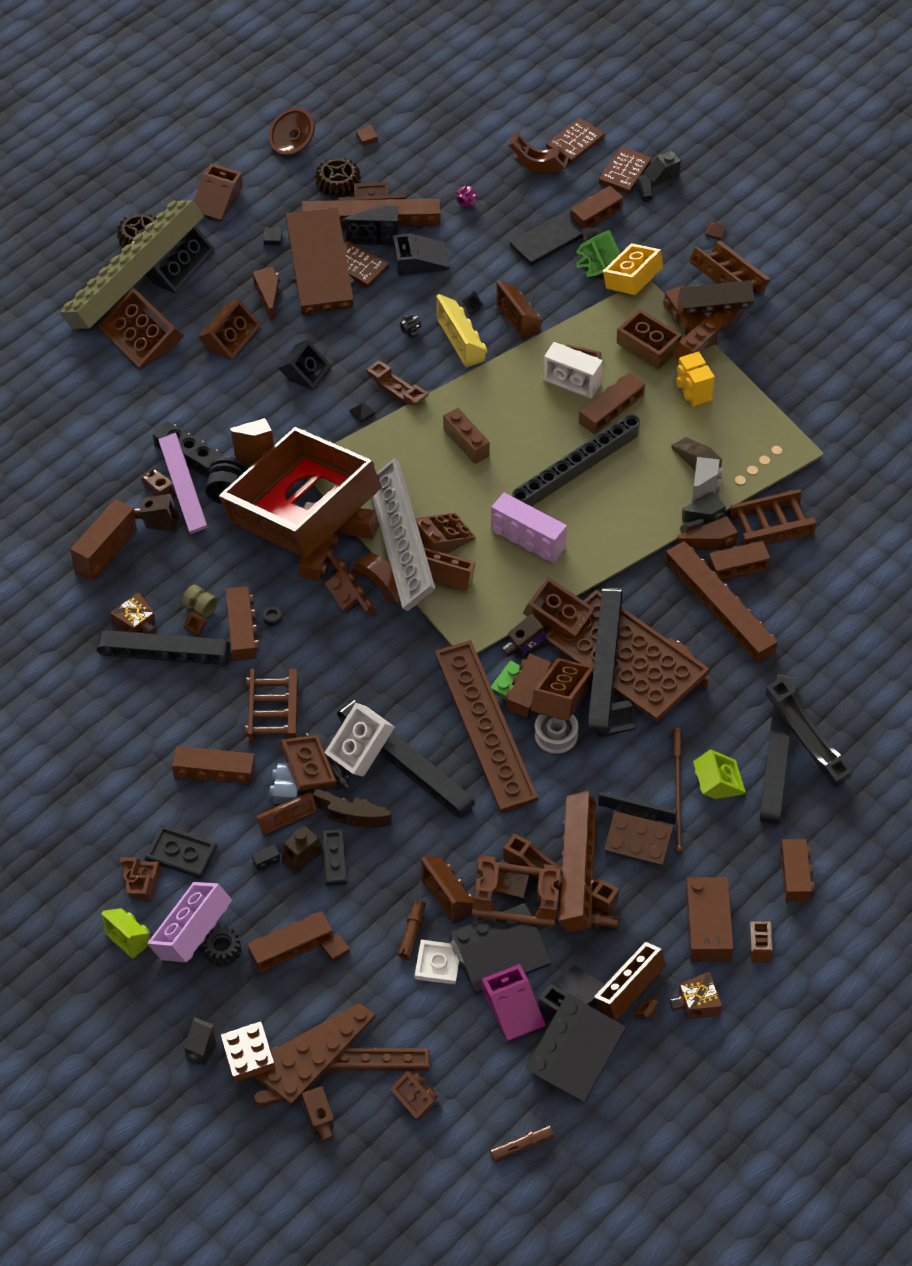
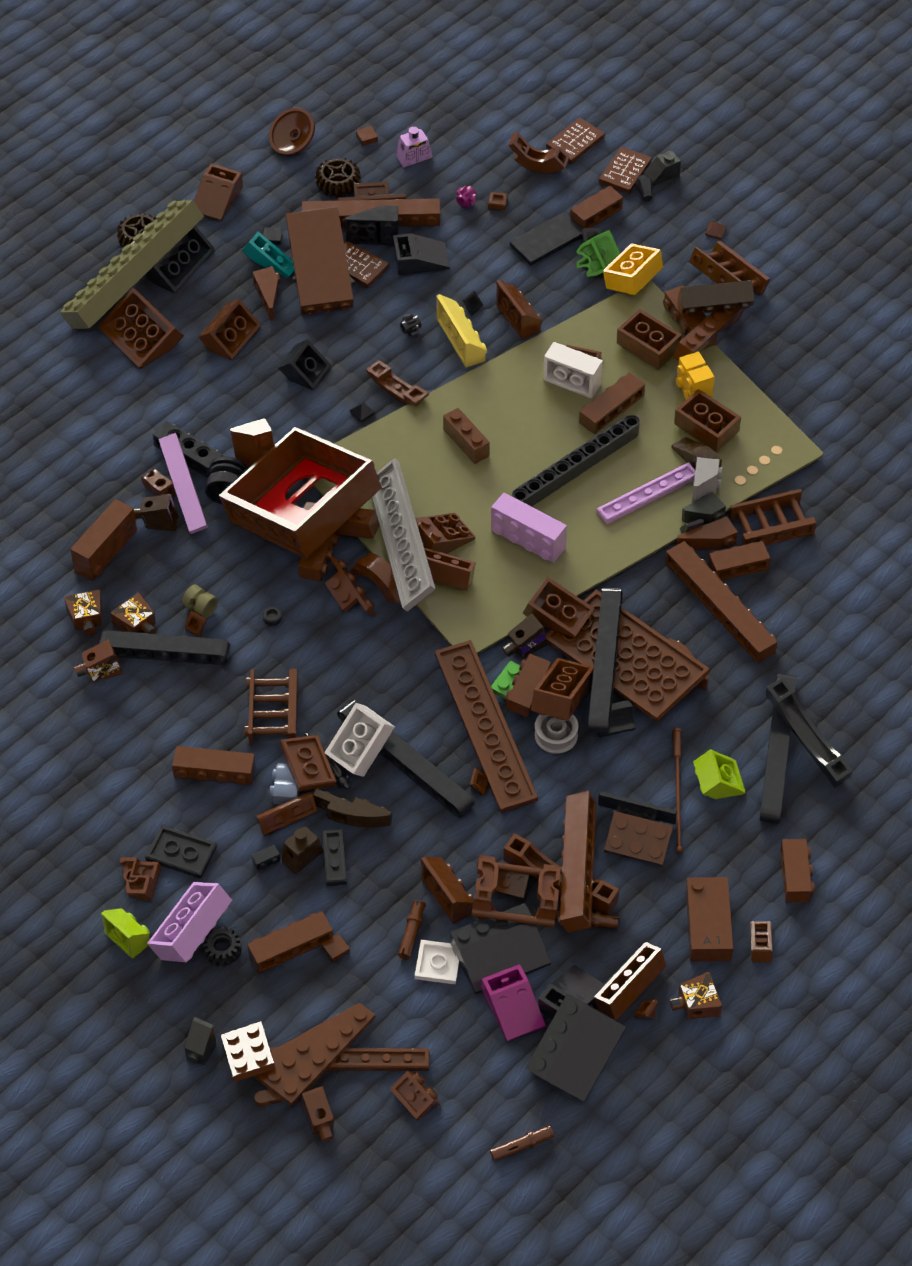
reddish brown brick [226,586,259,661] -> none
none -> torso [64,589,102,635]
none -> reddish brown torso [74,639,123,682]
none -> teal slope [242,231,294,278]
none -> lavender torso [396,127,432,168]
none -> reddish brown slope [469,768,488,795]
none -> reddish brown tile [488,192,508,210]
none -> lavender tile [596,462,696,525]
none -> reddish brown brick [674,389,741,452]

